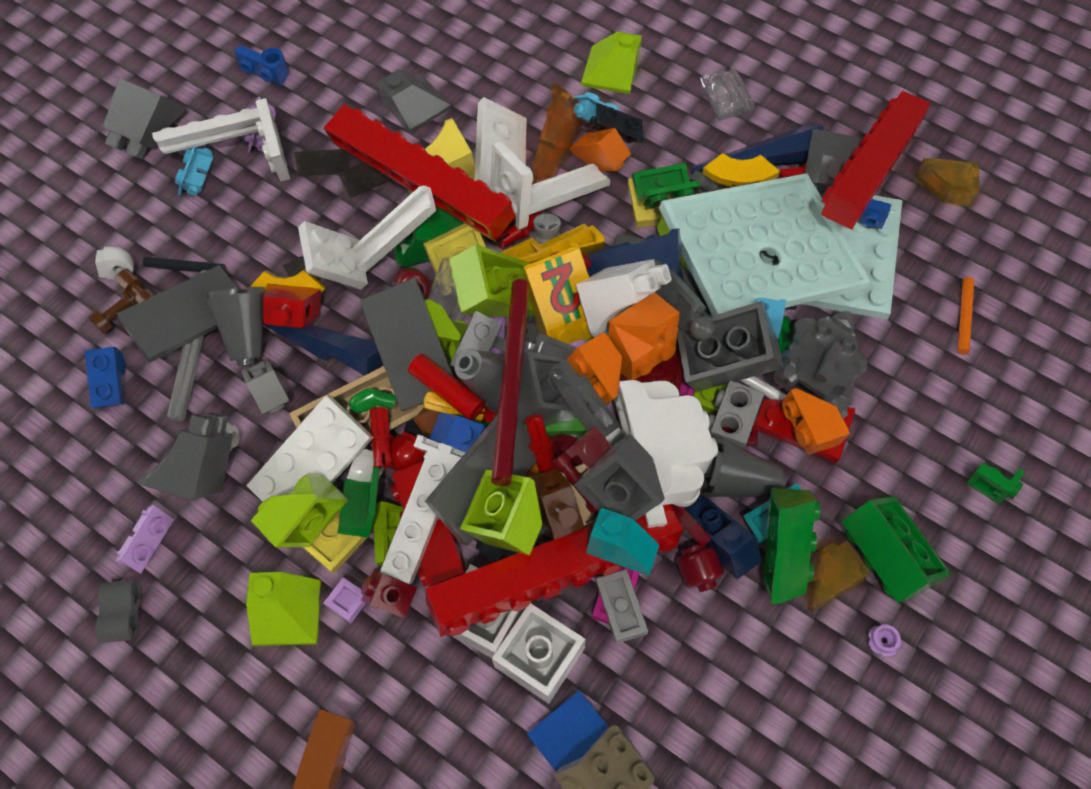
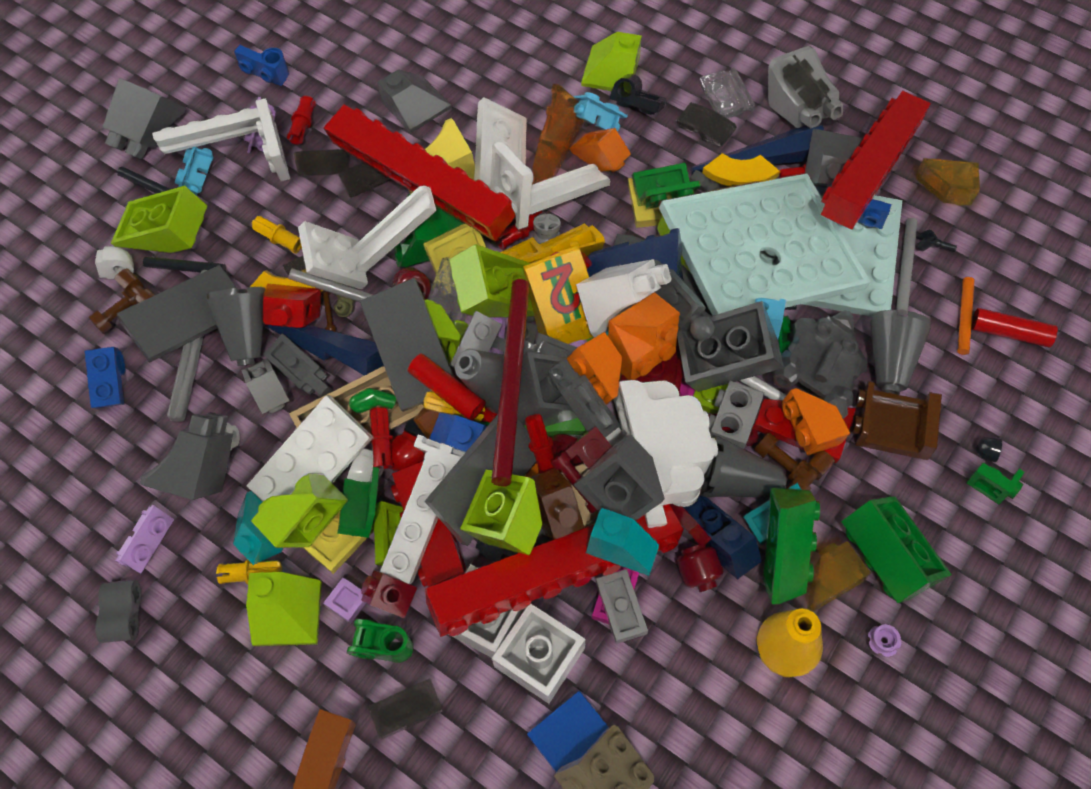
black hinge [589,103,644,143] -> none
none -> lime slope [111,186,207,253]
none -> black bar [117,166,171,194]
none -> yellow axle [216,559,283,584]
none -> teal slope [233,491,283,565]
none -> yellow axle [252,216,302,253]
none -> dark grey hinge [263,333,334,396]
none -> red pin [286,95,316,145]
none -> light grey bar [288,268,372,302]
none -> reddish brown hinge [321,291,336,332]
none -> olive arm [333,281,355,317]
none -> green piece [347,619,414,663]
none -> clear smoke plate [368,678,444,740]
none -> black plate [610,73,666,115]
none -> clear smoke slope [676,102,737,146]
none -> reddish brown bar [754,432,835,490]
none -> yellow cone [756,608,823,677]
none -> light grey hips [768,46,843,128]
none -> clear smoke hinge [782,55,831,110]
none -> reddish brown panel [852,381,942,460]
none -> dark grey cone [870,310,931,395]
none -> light grey bar [896,218,917,315]
none -> black hand [916,230,957,252]
none -> red piece [971,308,1058,348]
none -> black hinge [976,437,1002,462]

